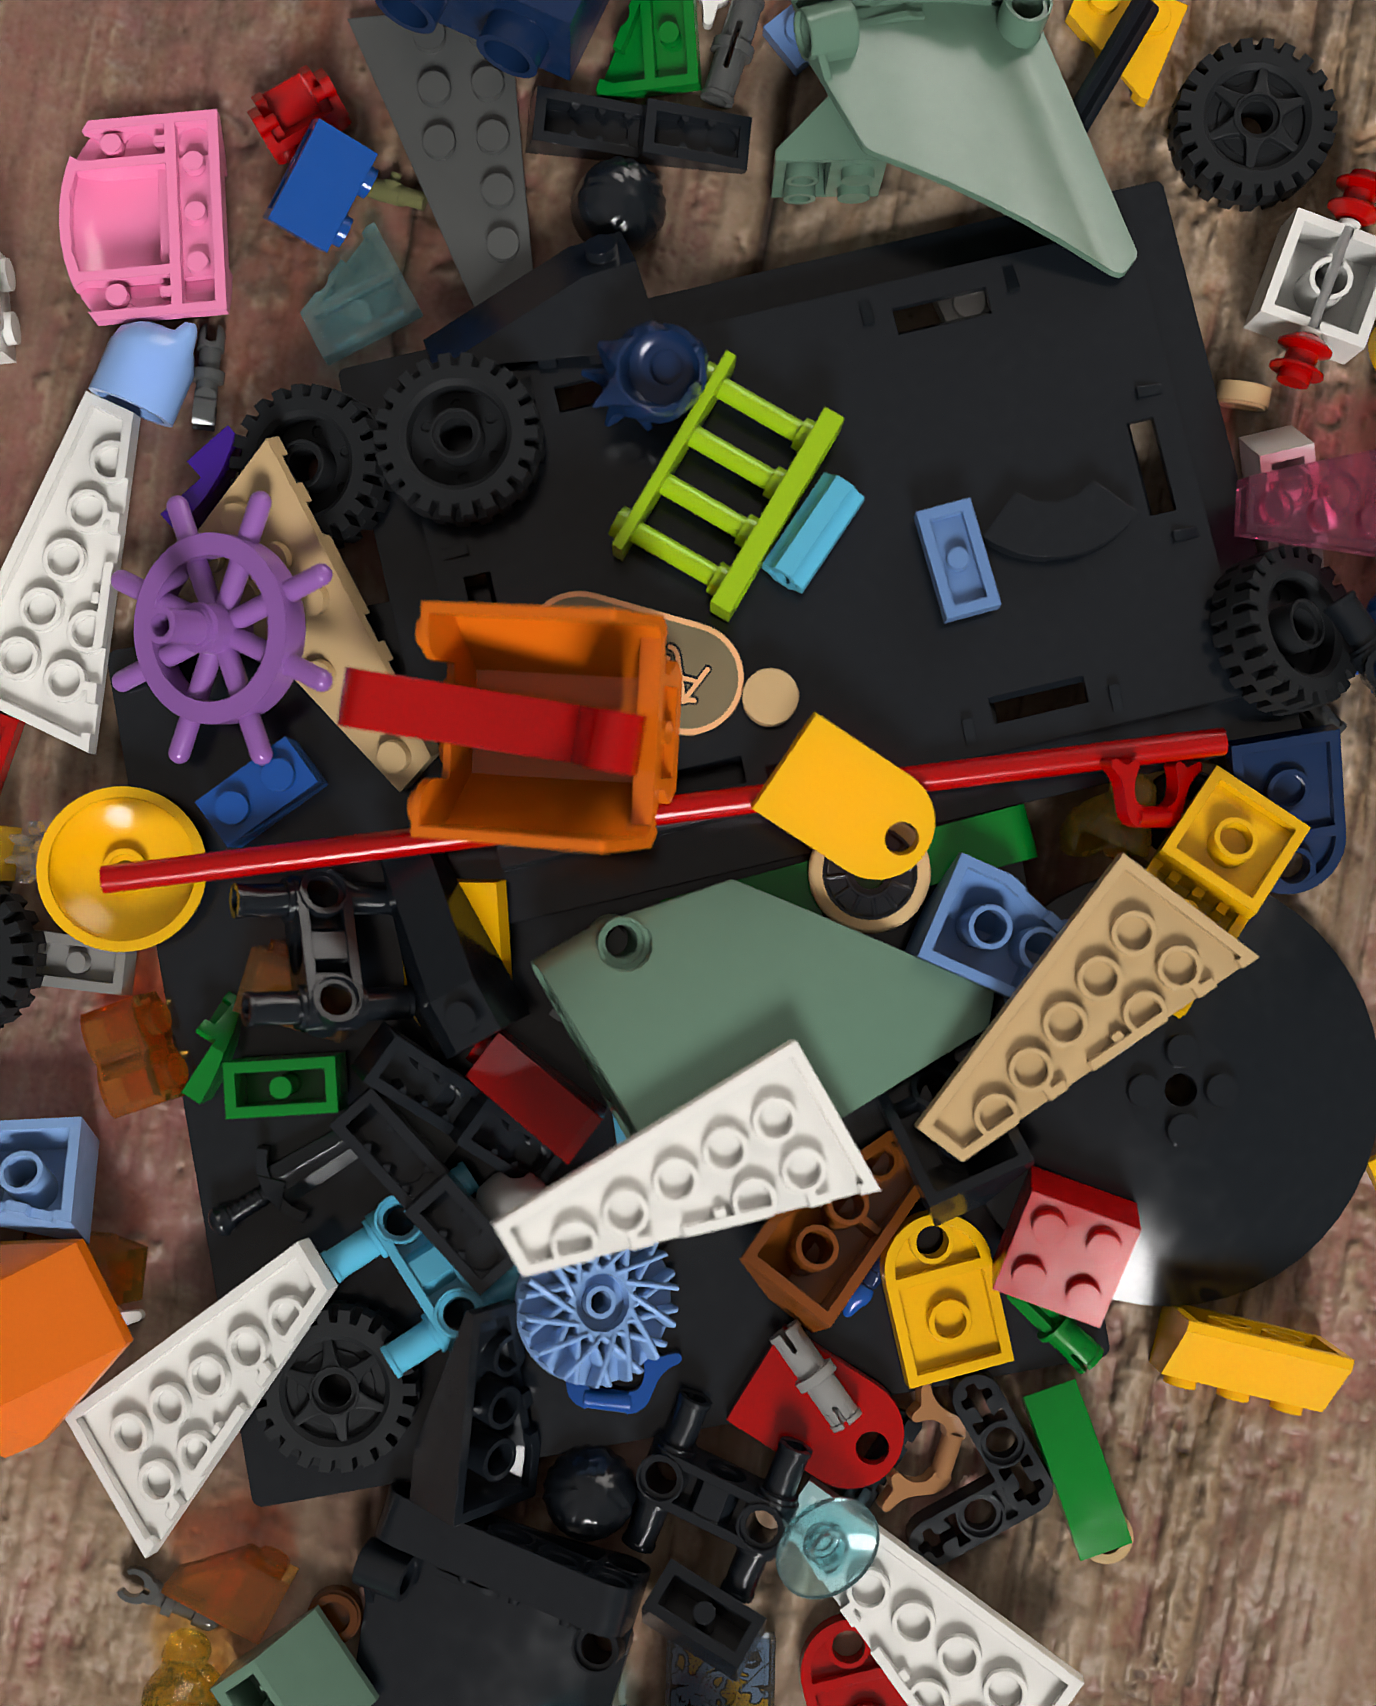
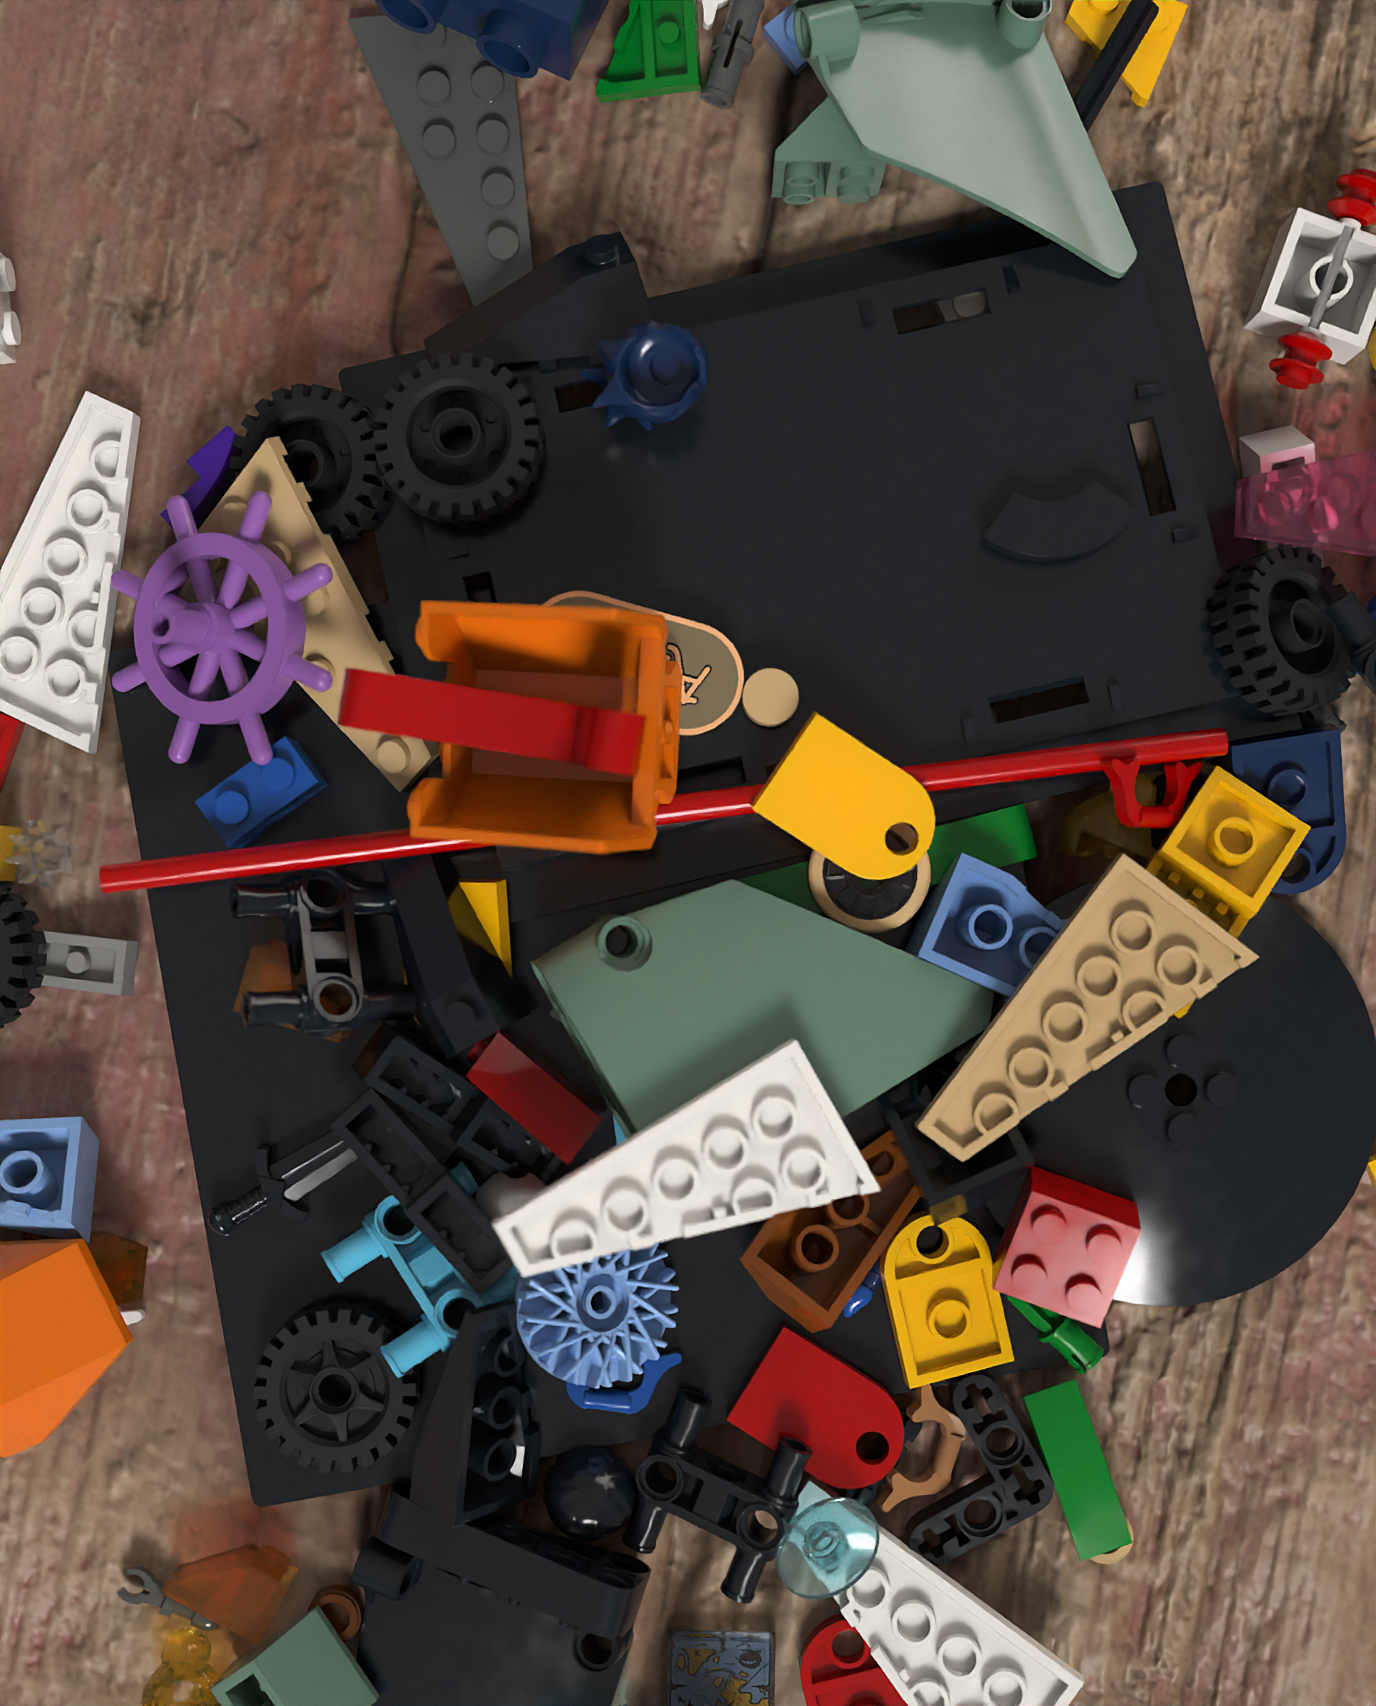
yellow dish [36,786,207,952] -> none
bright pink slope [59,109,233,326] -> none
white wing [65,1238,338,1558] -> none
clear orange brick [80,991,189,1119] -> none
light blue piece [88,321,197,428] -> none
green slope [182,991,242,1104] -> none
dark grey piece [192,323,226,432] -> none
green brick [222,1051,349,1119] -> none
red piece [247,65,352,165] -> none
blue brick [262,118,379,253] -> none
clear light blue wing [300,222,423,366] -> none
olive helmet [367,171,427,211] -> none
black slope [525,85,752,174] -> none
black hair [570,155,666,252] -> none
lime fence [608,350,845,623] -> none
black brick [642,1559,767,1682] -> none
medium azure axle [762,472,865,594] -> none
light grey pin [769,1319,862,1433] -> none
medium blue plate [914,497,1001,624] -> none
yellow slope [1149,1305,1355,1416] -> none
black wheel [1167,37,1338,212] -> none
tan tile [1216,379,1273,412] -> none

